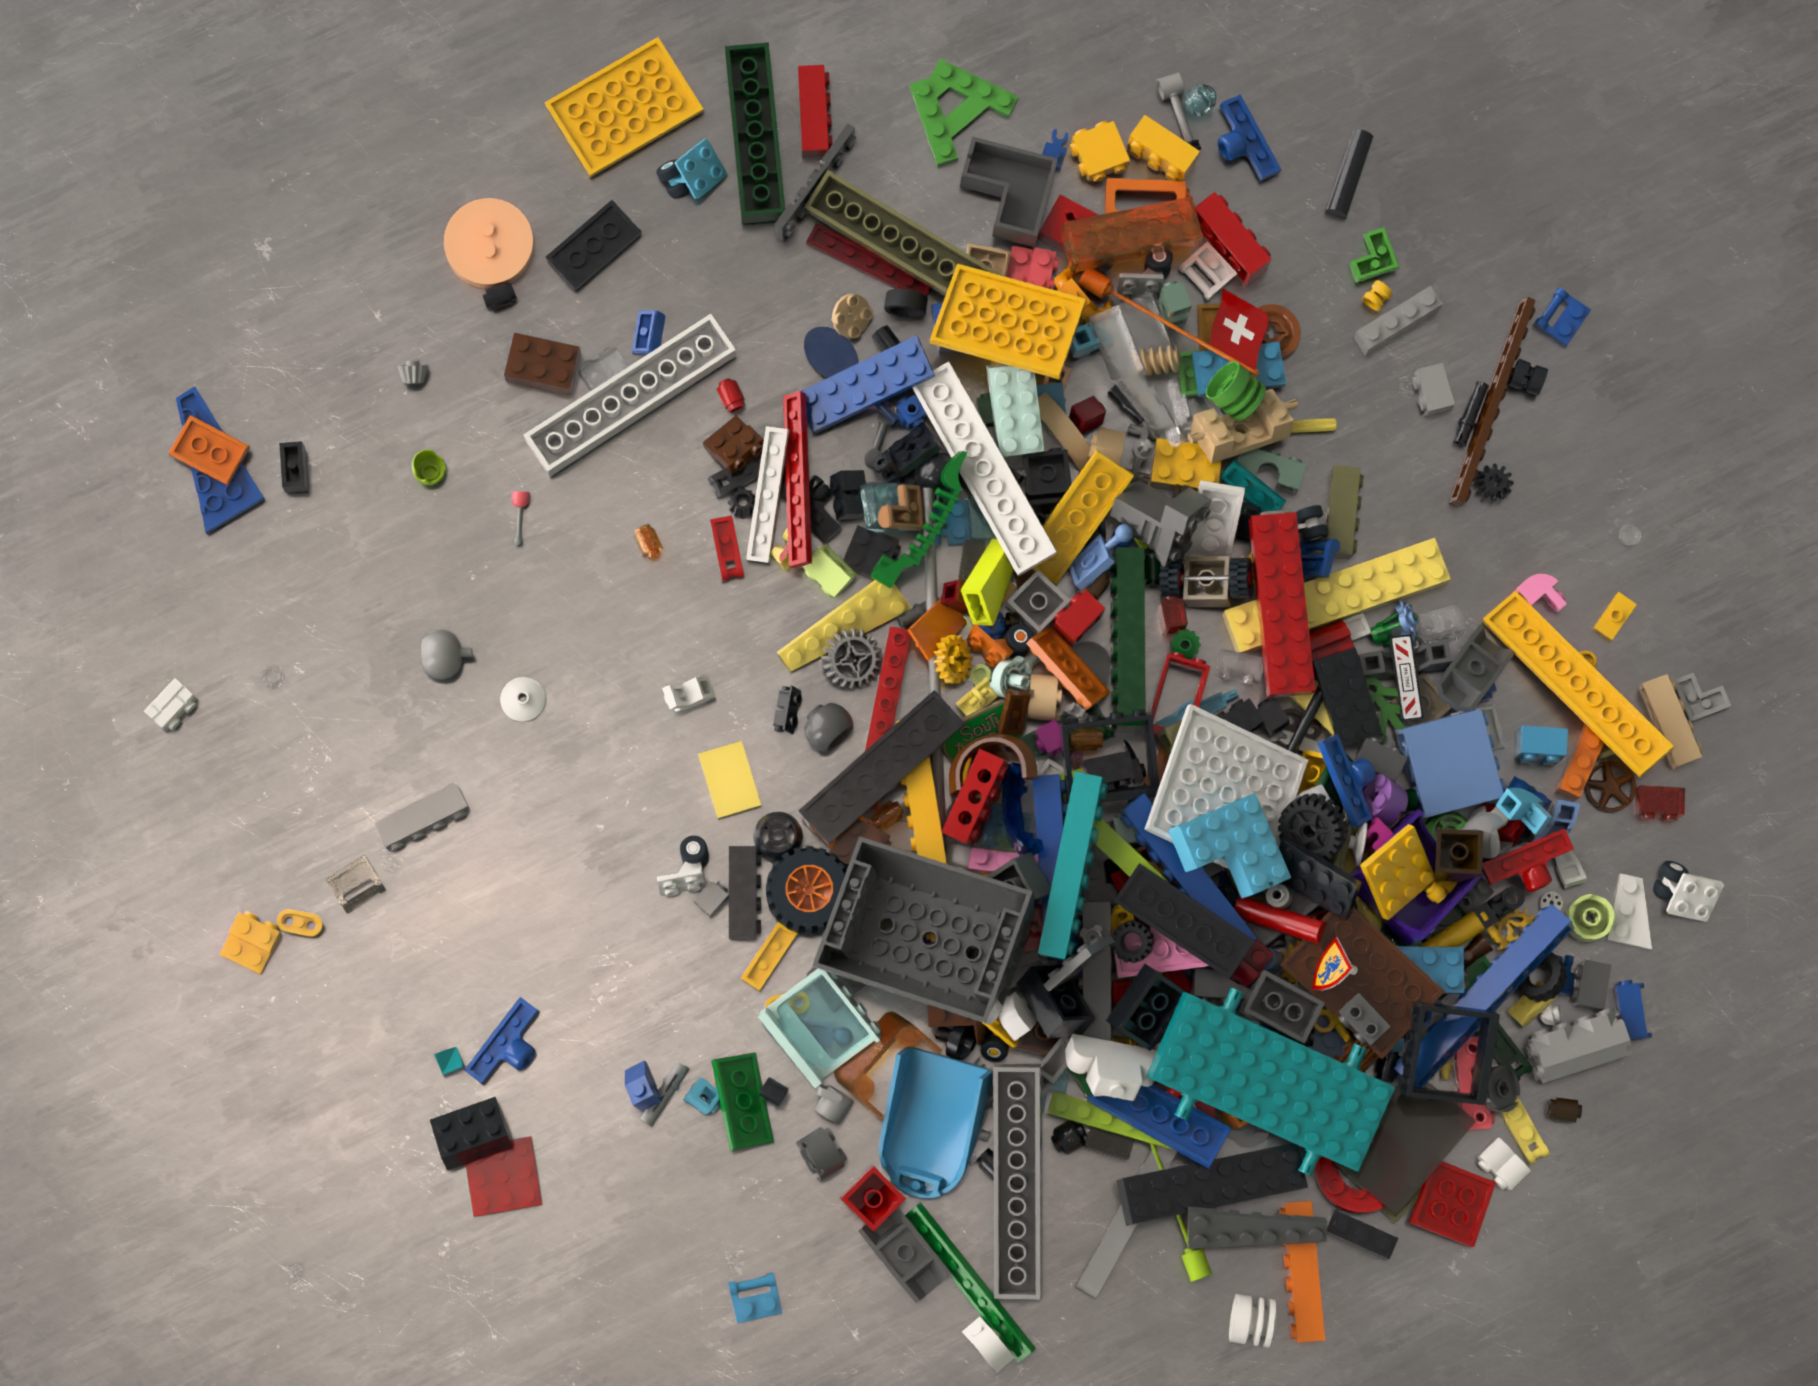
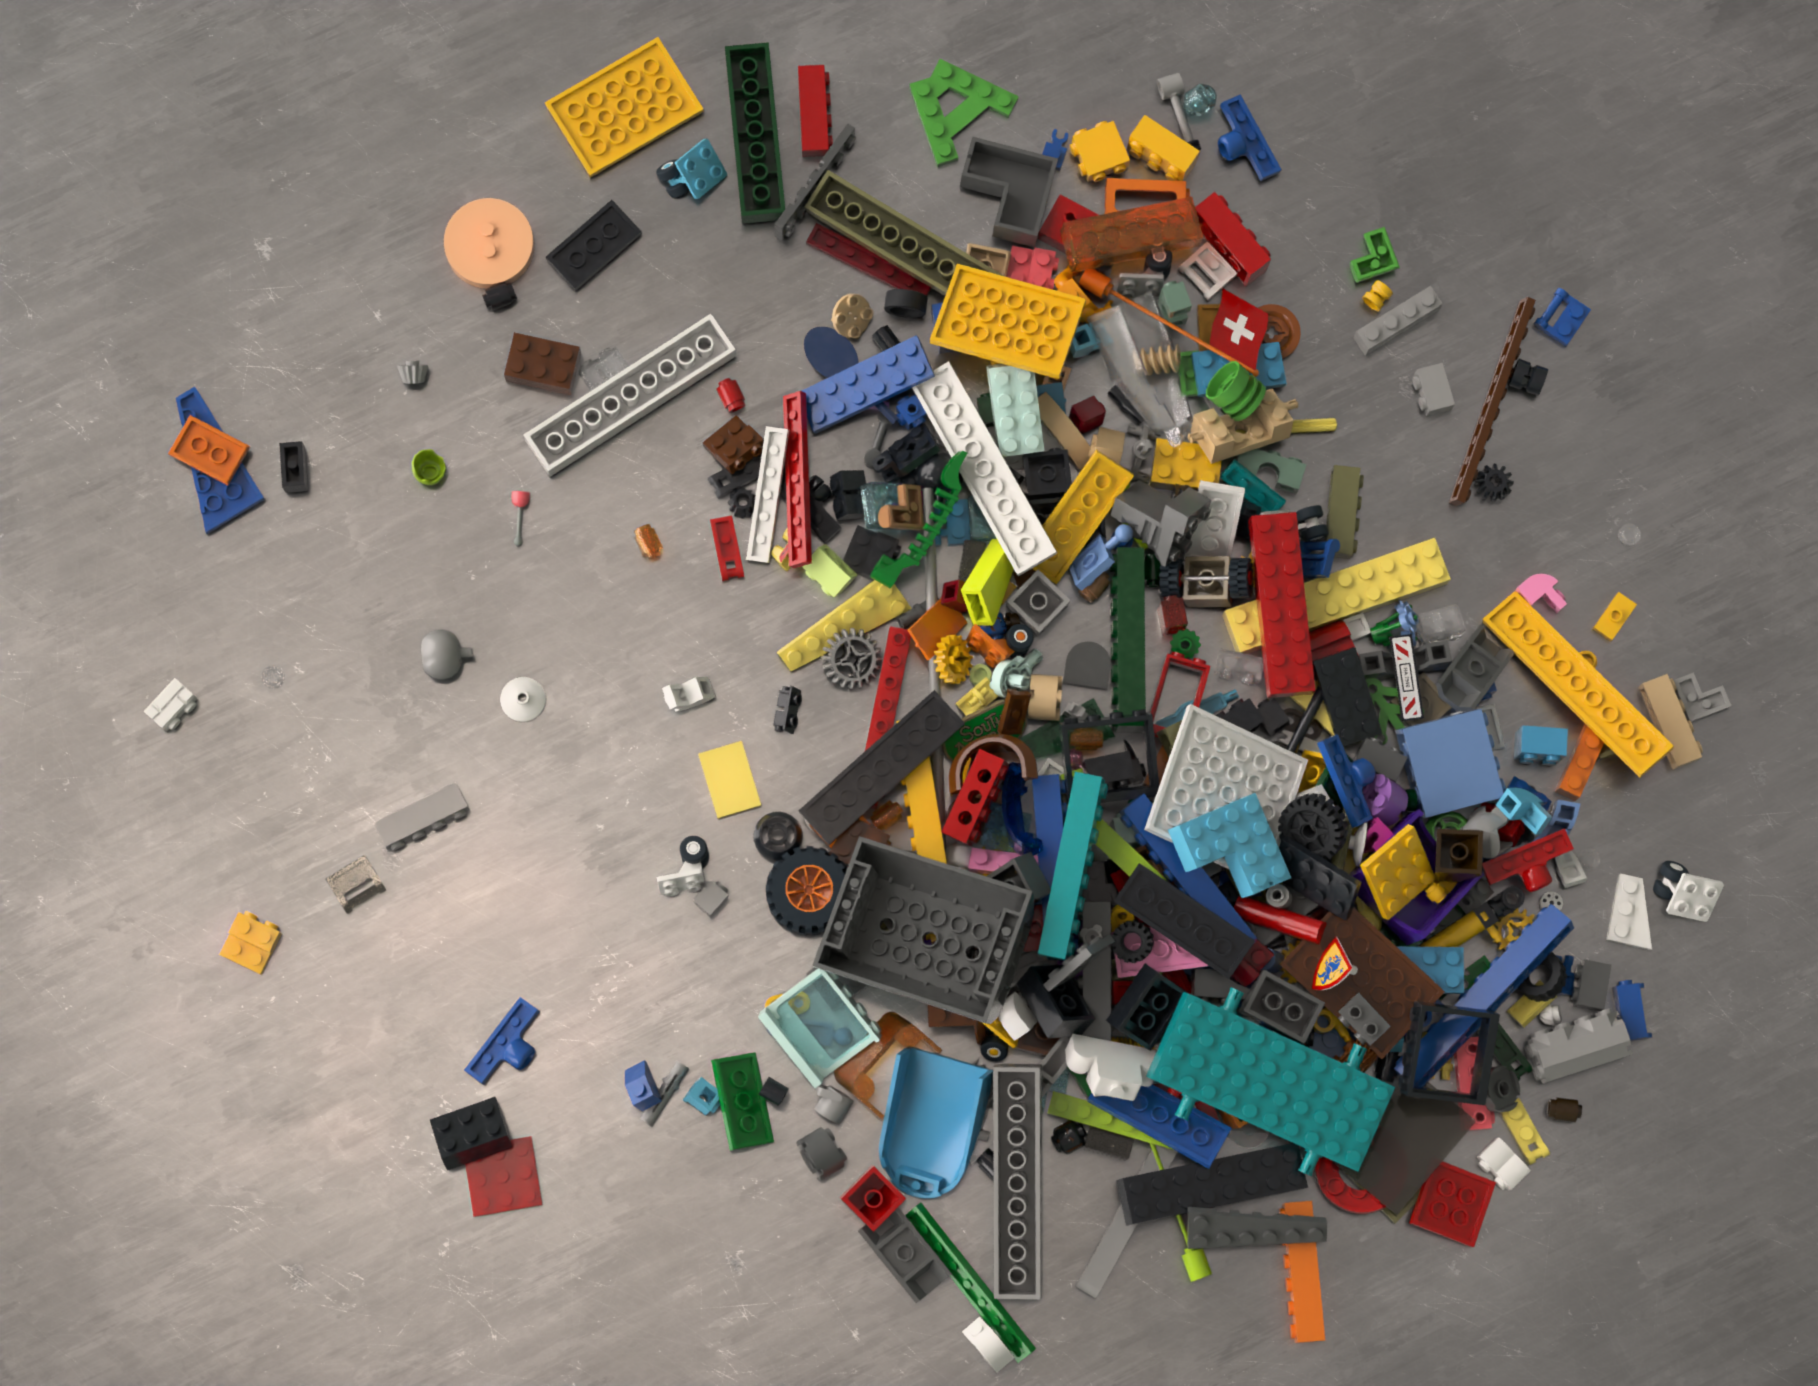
yellow plate [277,909,323,937] -> none
teal slope [434,1046,465,1076] -> none
blue slope [631,310,665,356] -> none
dark azure plate [728,1272,782,1323] -> none
black brick [729,846,761,939] -> none
yellow plate [741,922,797,991] -> none
dark grey wheel [804,703,854,752] -> none
black pin [935,1025,976,1060] -> none
orange plate [1026,626,1111,710] -> none
magenta brick [1034,719,1062,757] -> none
red brick [1053,590,1105,648] -> none
white wheel [1229,1294,1277,1348] -> none
black brick [1325,129,1373,219] -> none
black brick [1327,1210,1398,1260] -> none
black pin [1453,381,1489,447] -> none
reddish brown piece [1464,933,1493,971] -> none
yellowish green brick [1564,894,1615,942] -> none
reddish brown wheel [1586,761,1636,812] -> none
clear red brick [1635,785,1685,821] -> none

